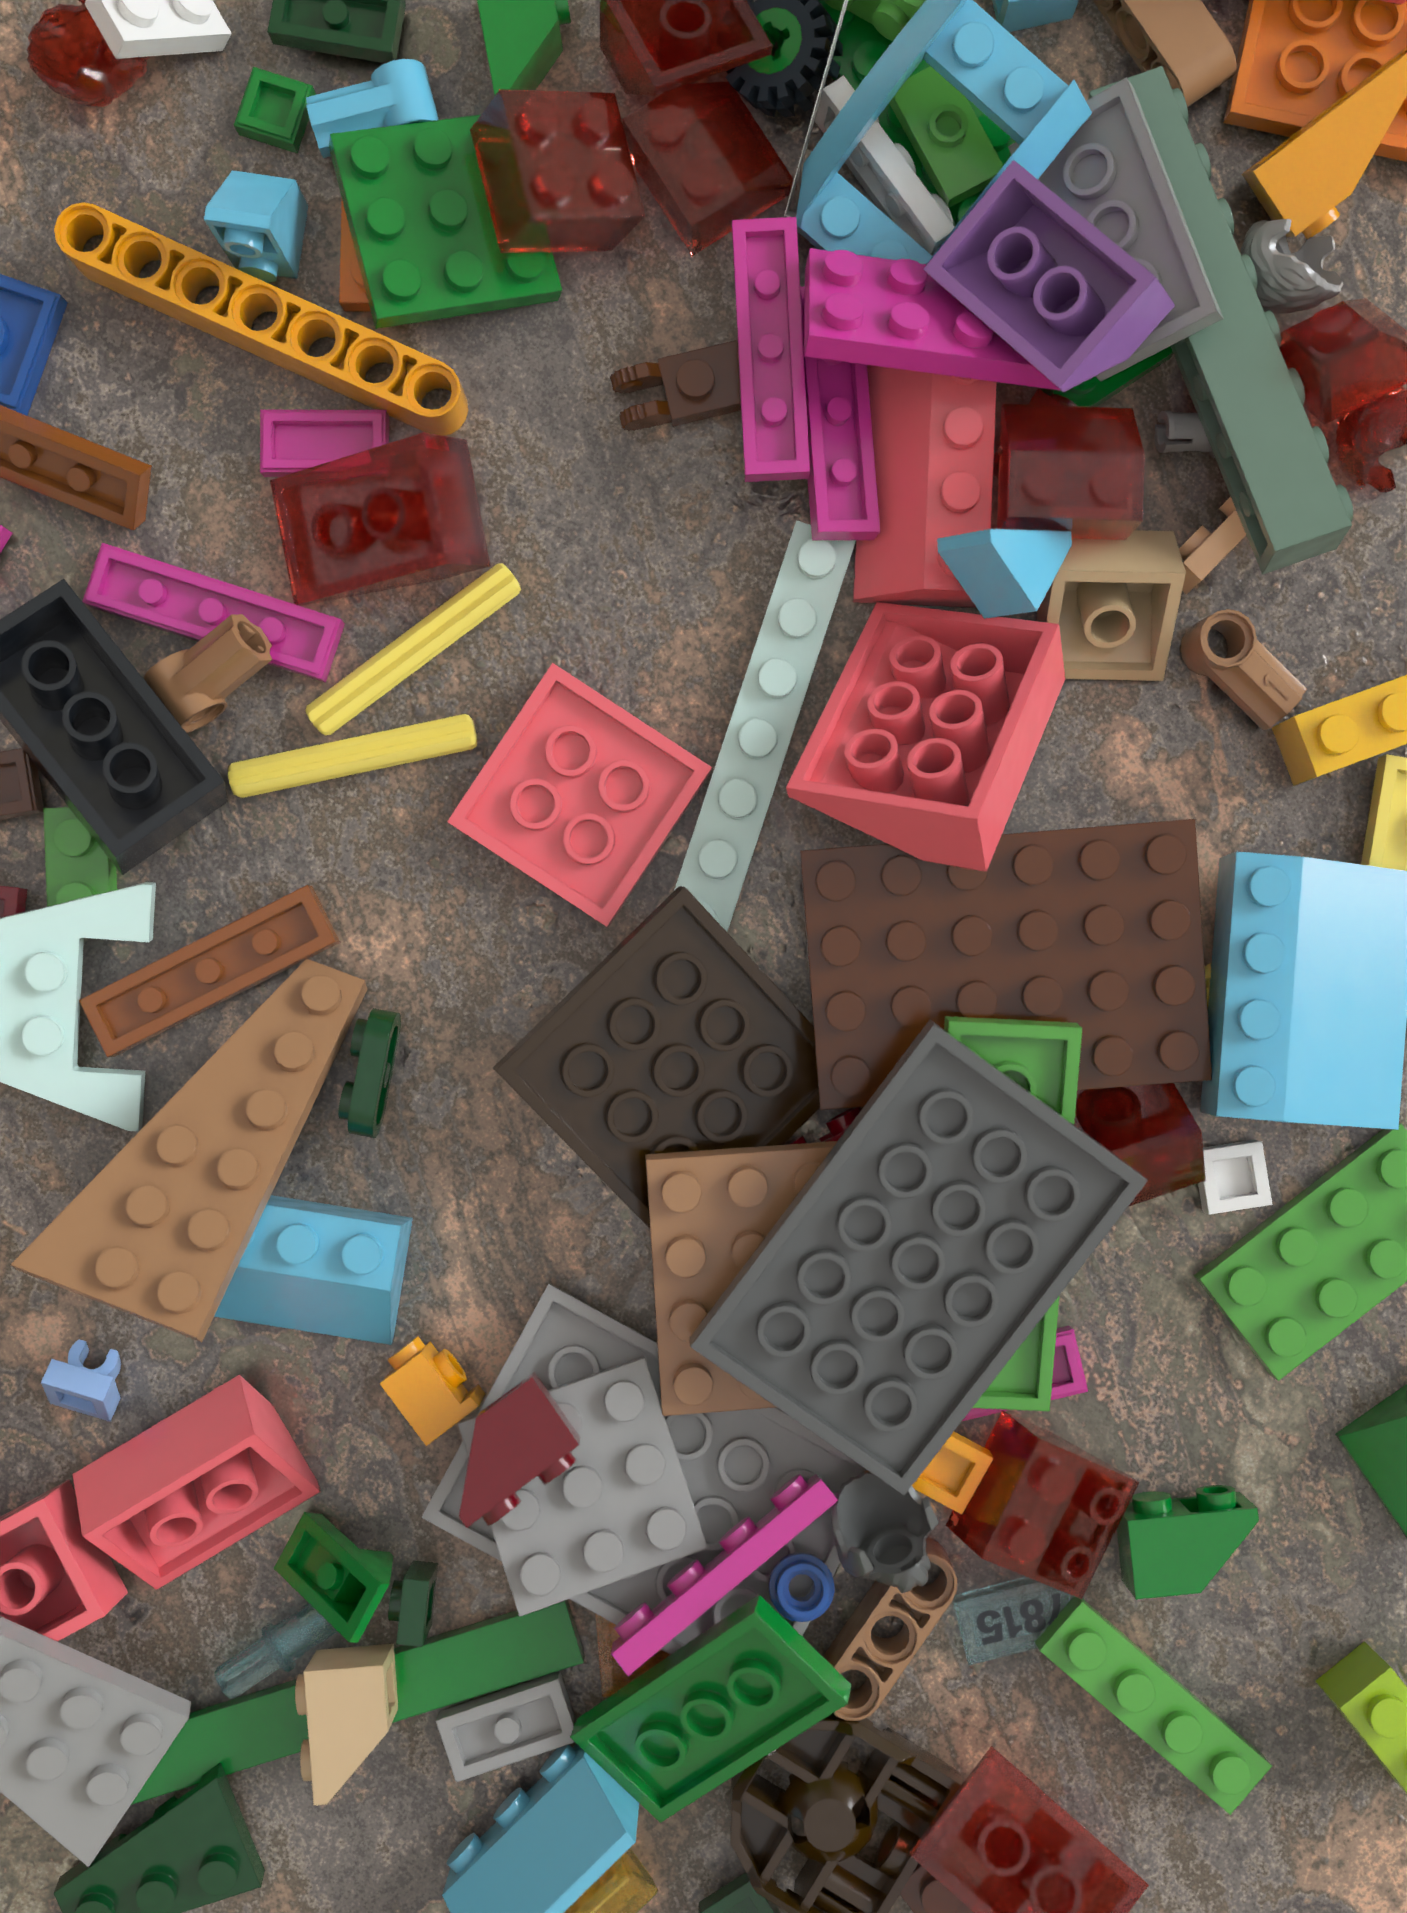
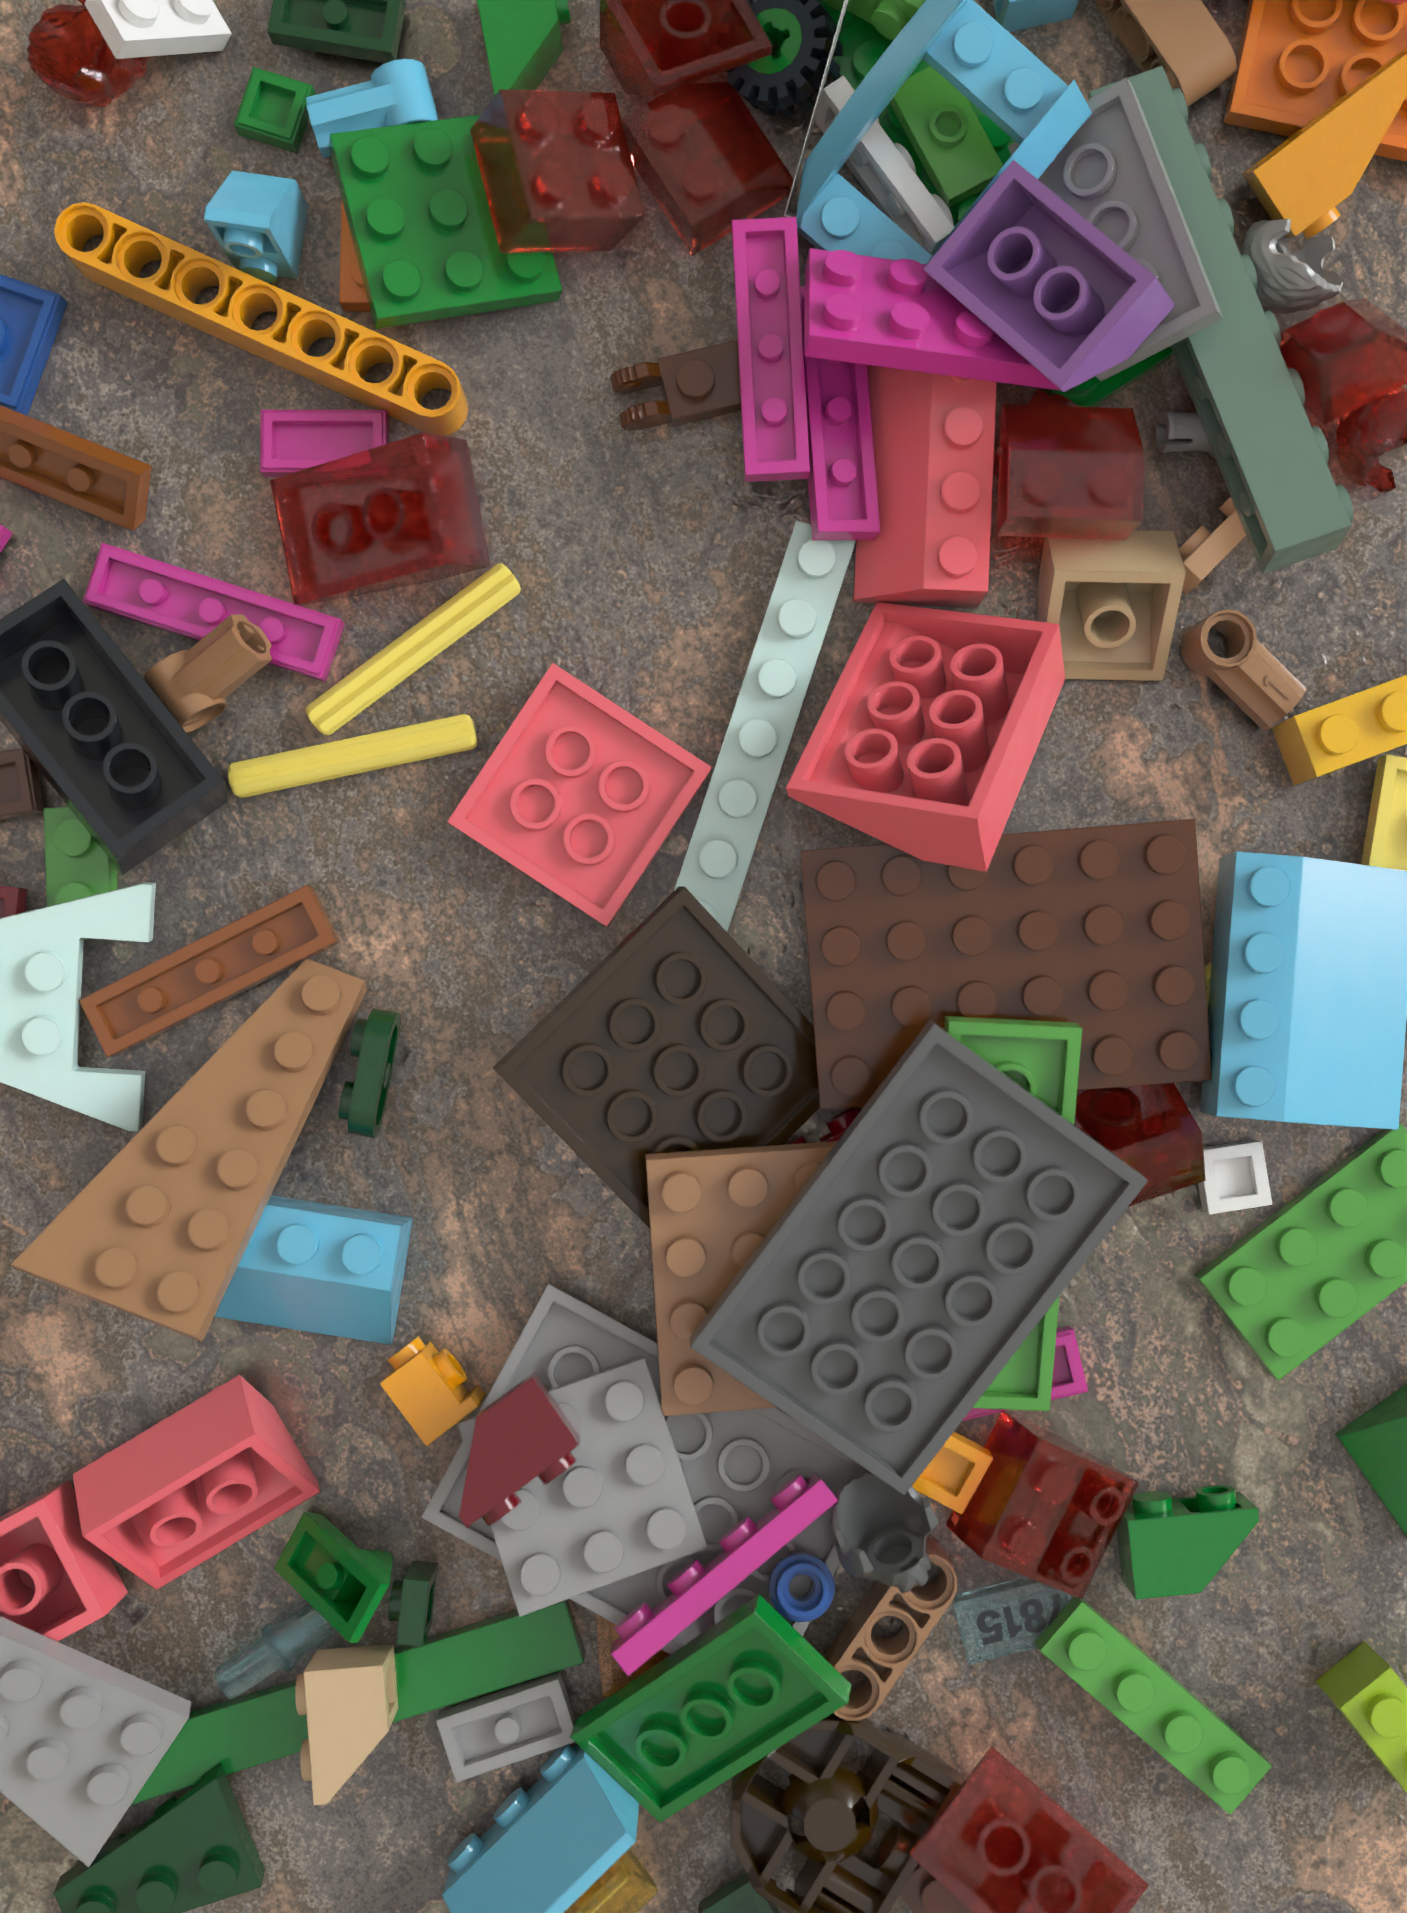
light blue tile [41,1339,121,1422] -> none
medium azure slope [937,529,1072,619] -> none

